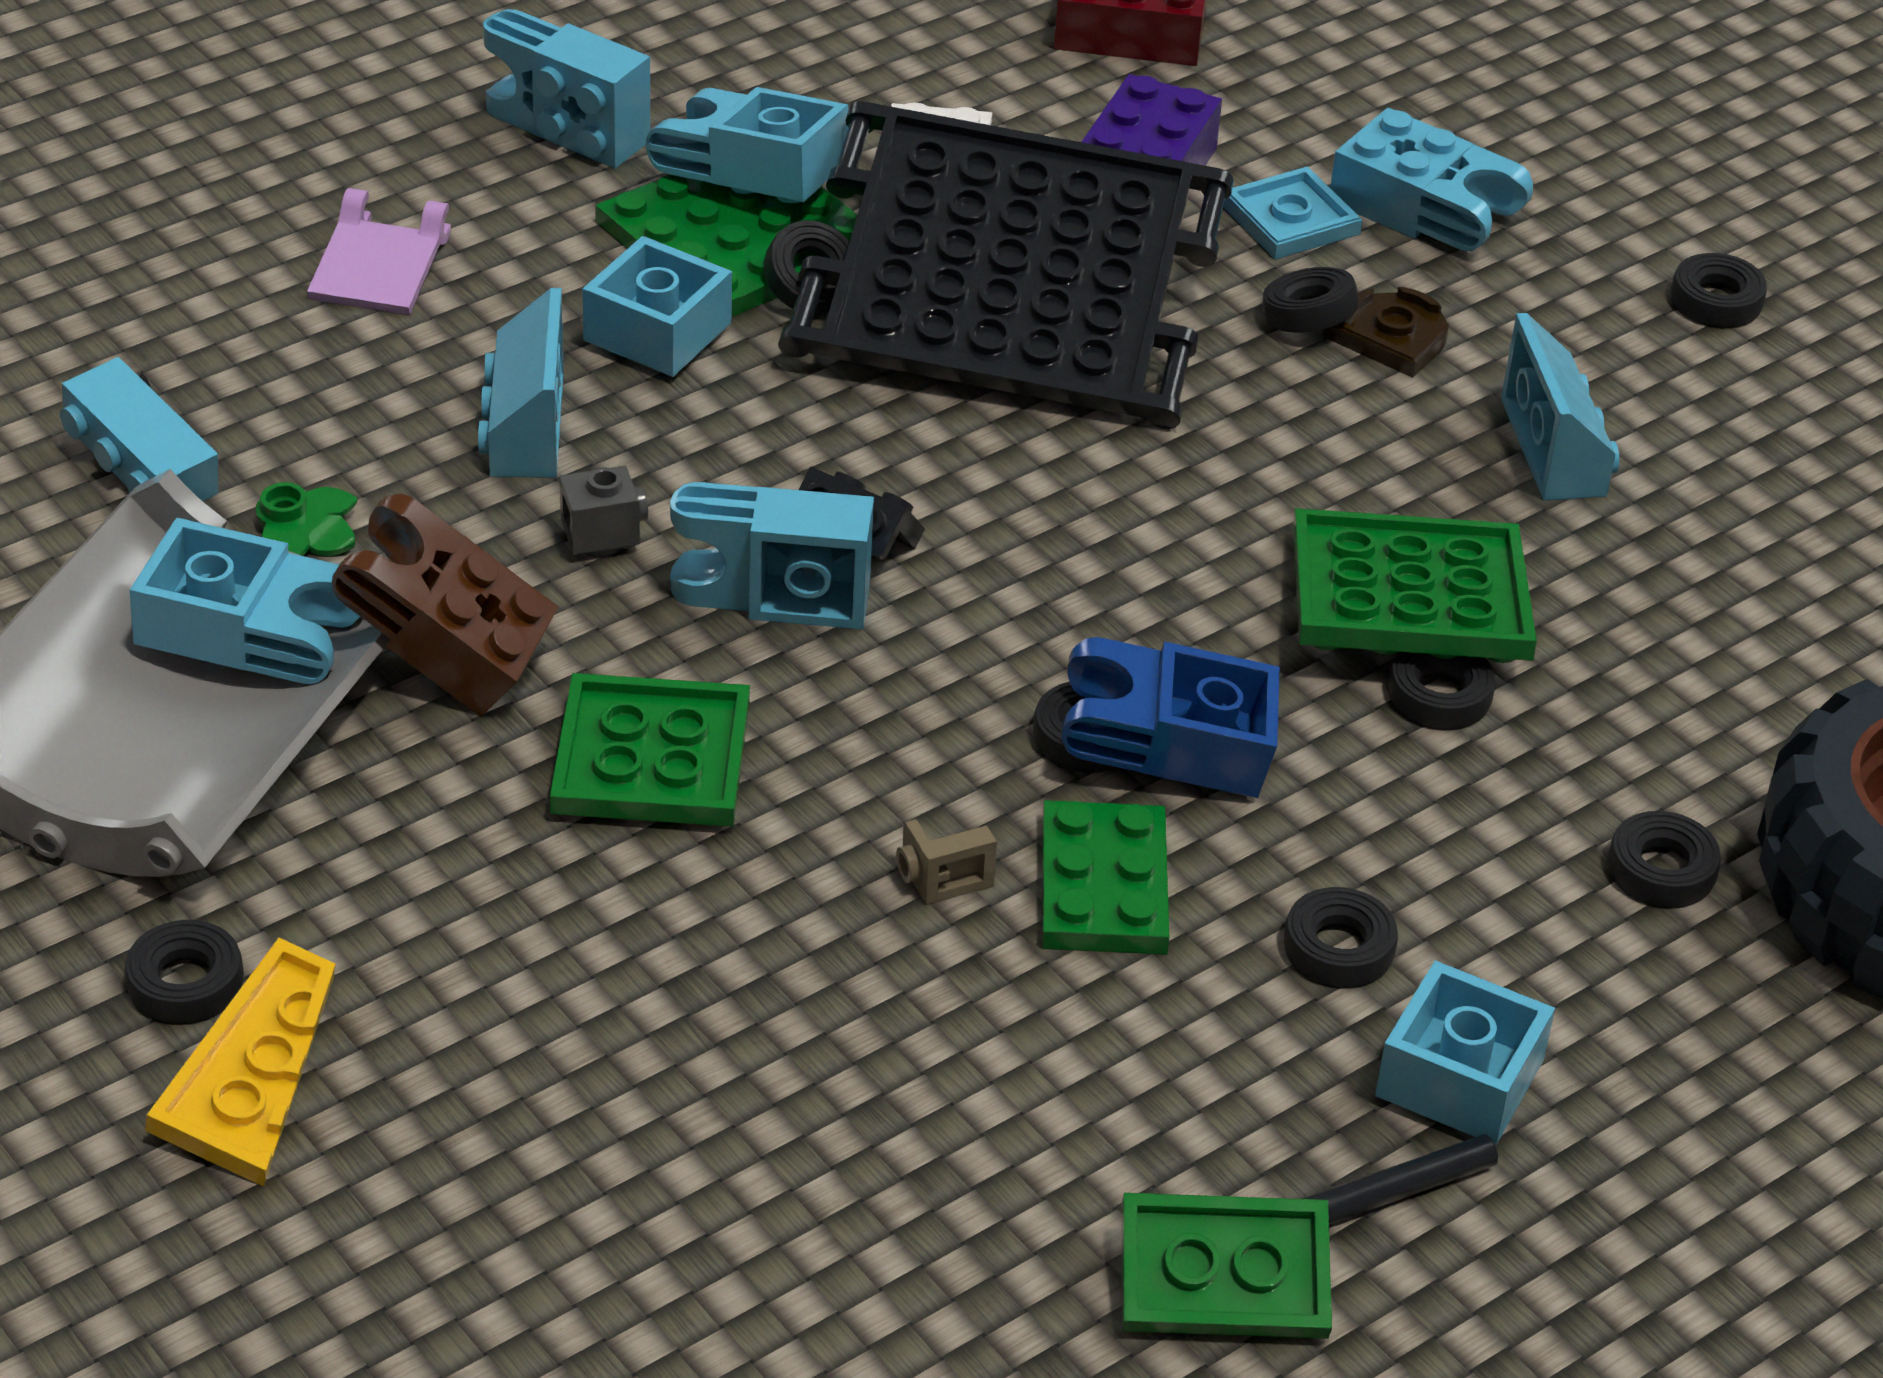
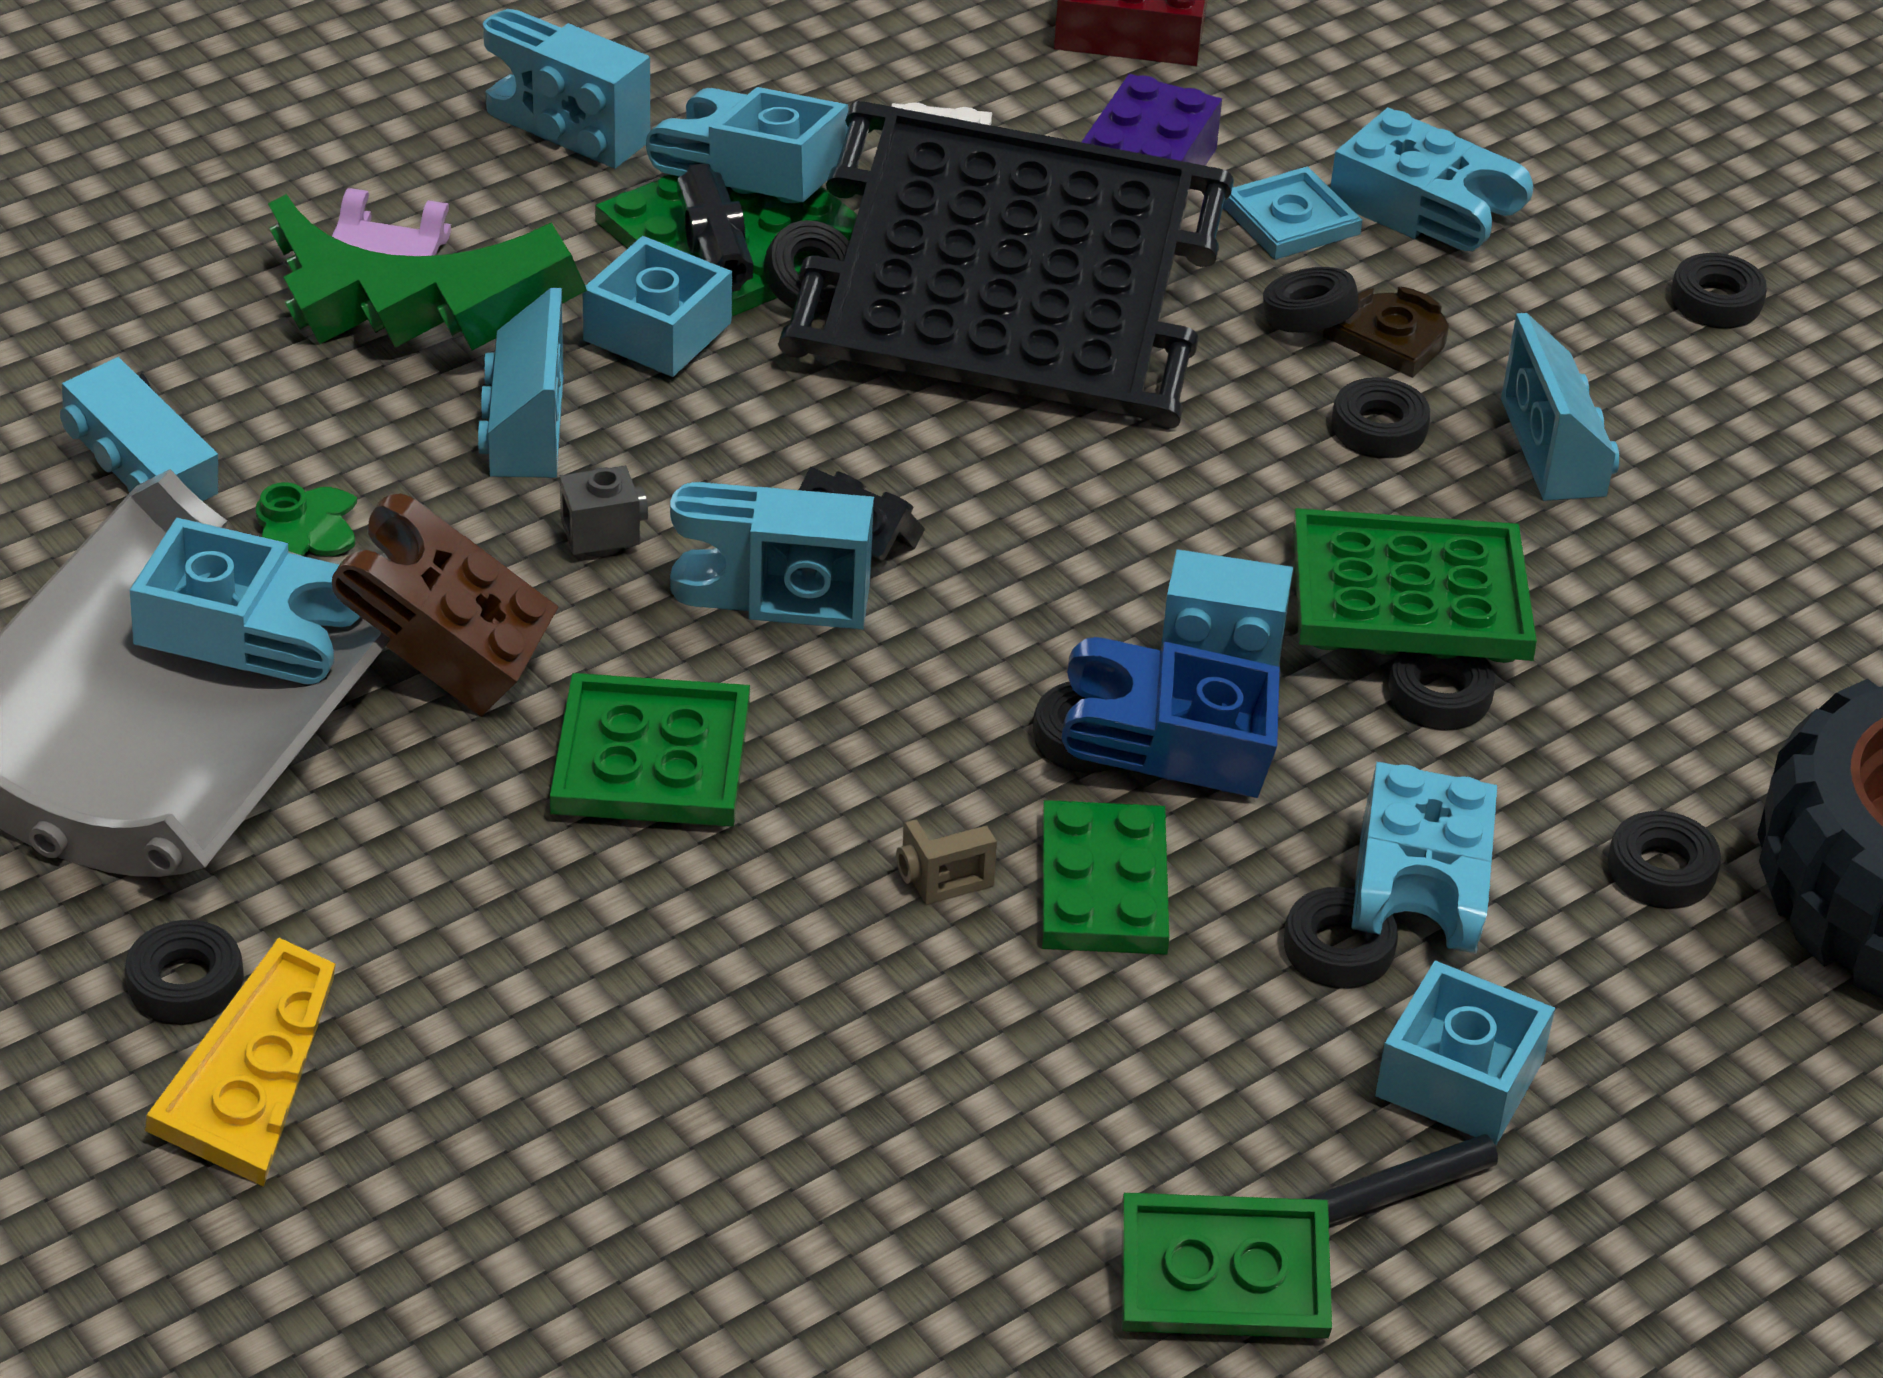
none -> green arch [268,194,587,351]
none -> black piece [677,164,753,292]
none -> medium azure brick [1161,549,1293,666]
none -> black tyre [1332,377,1430,458]
none -> medium azure brick [1351,762,1497,954]

